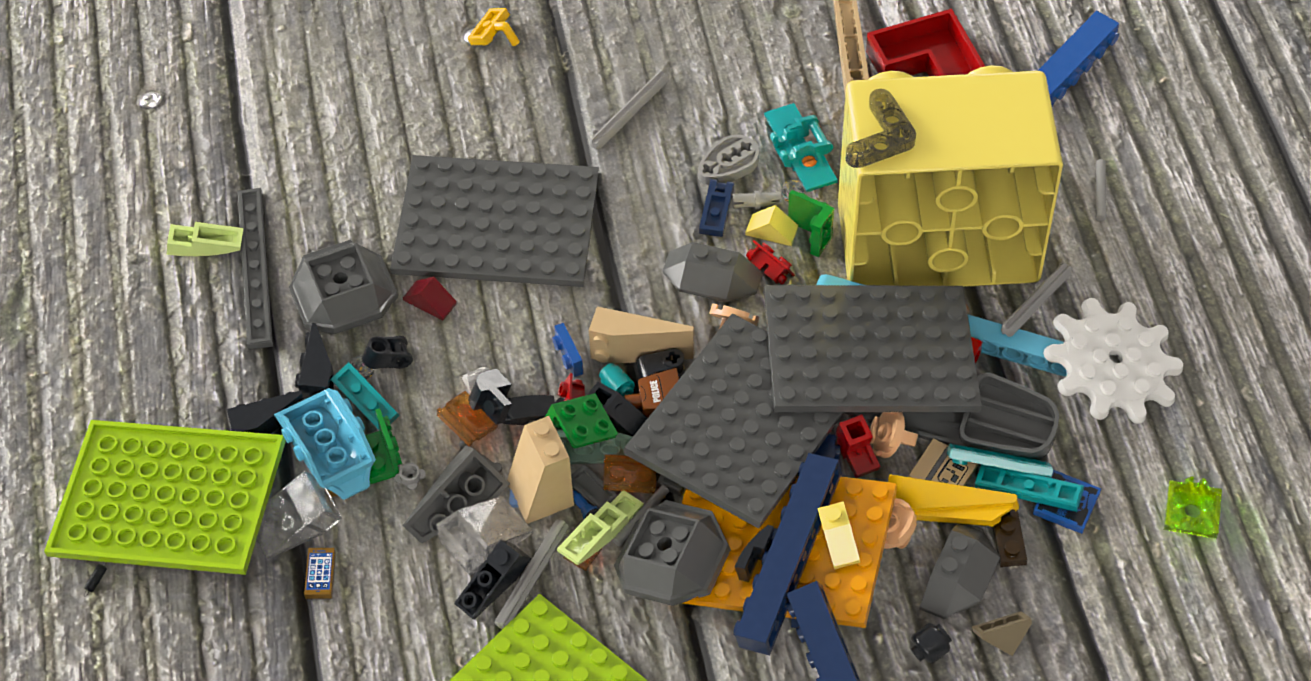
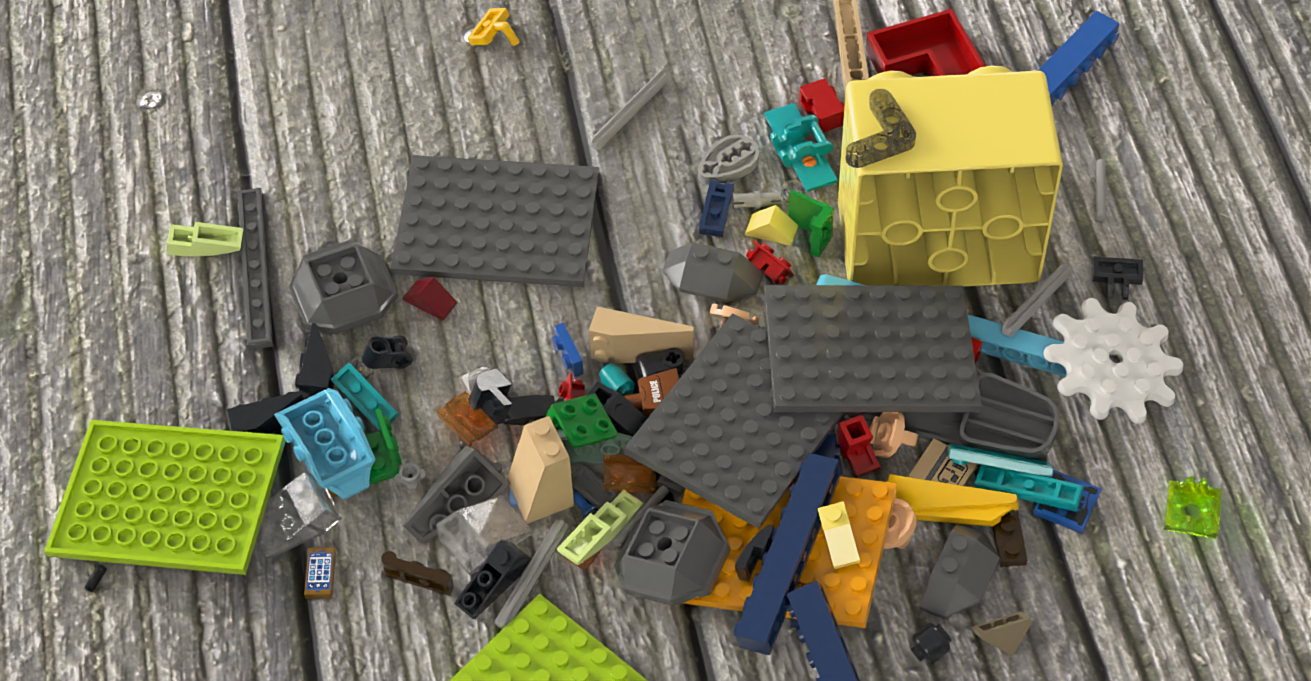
none -> dark brown plate [381,551,454,596]
none -> red brick [799,78,845,133]
none -> black hinge [1092,256,1143,300]

